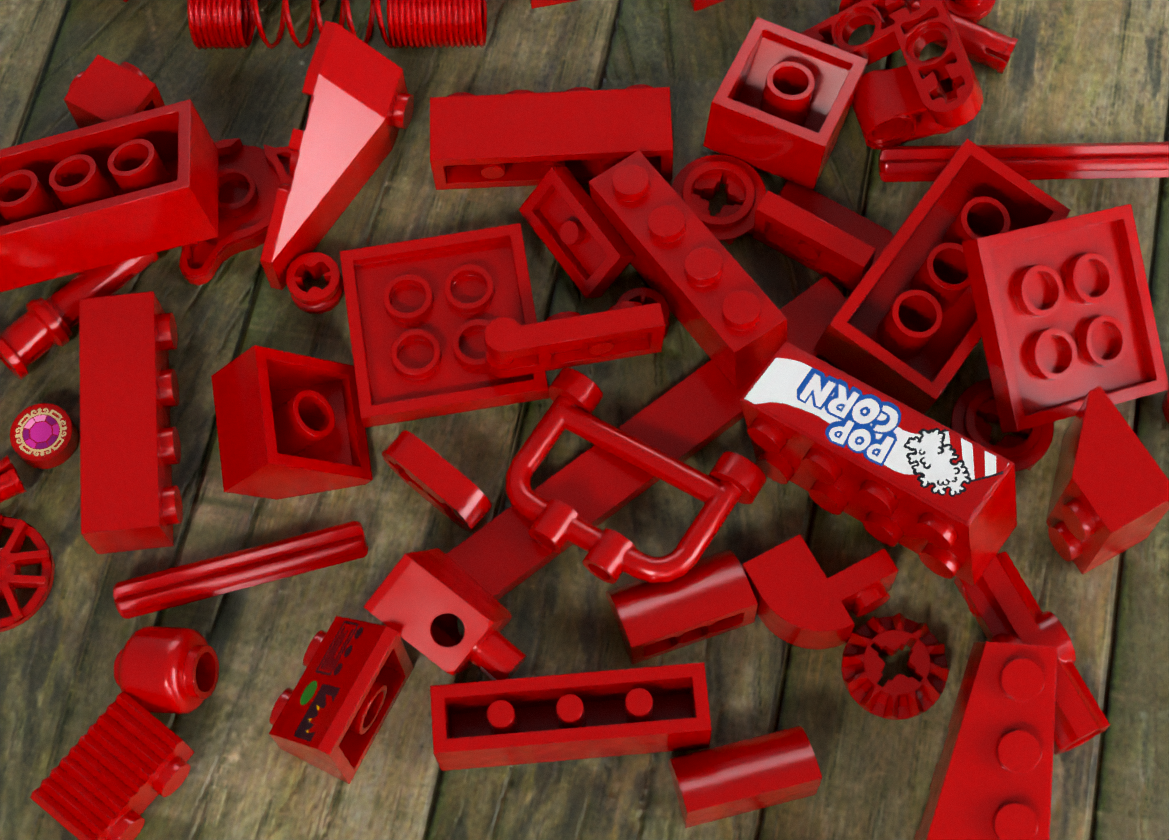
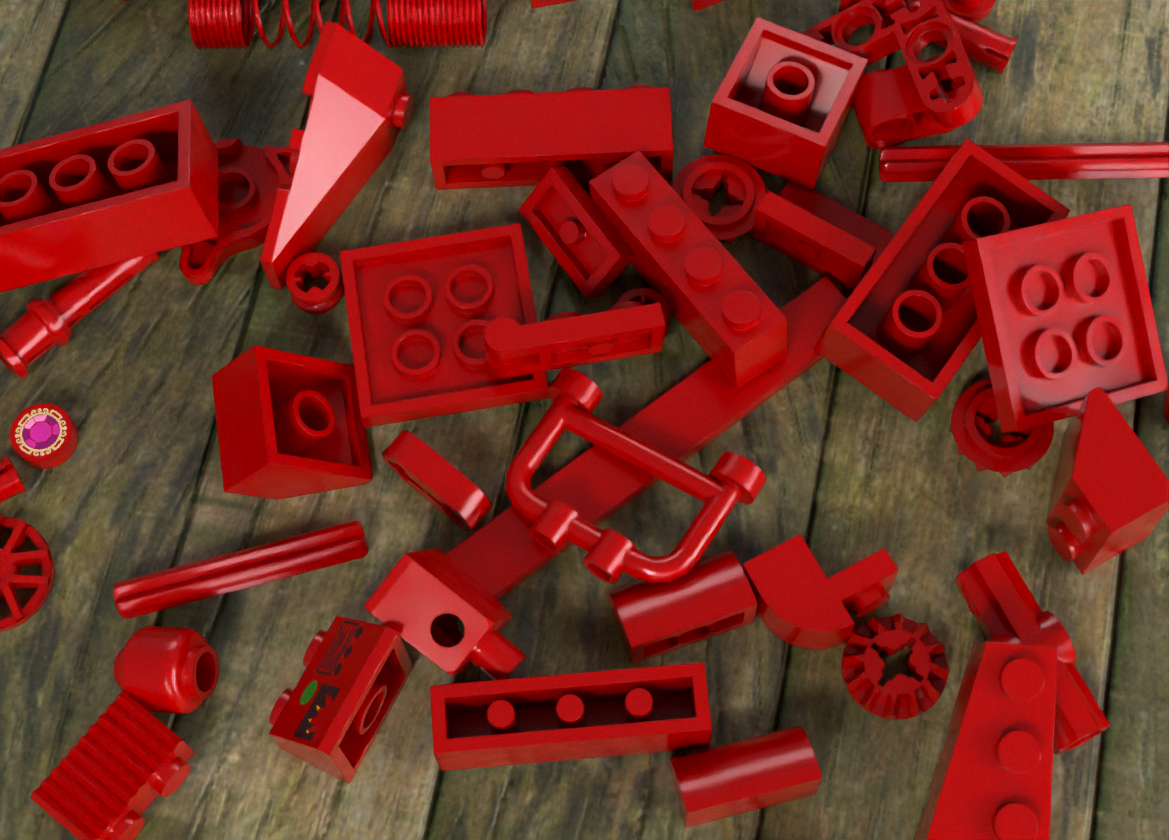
red brick [64,54,165,129] -> none
red brick [79,291,183,554] -> none
brick [740,341,1017,586] -> none

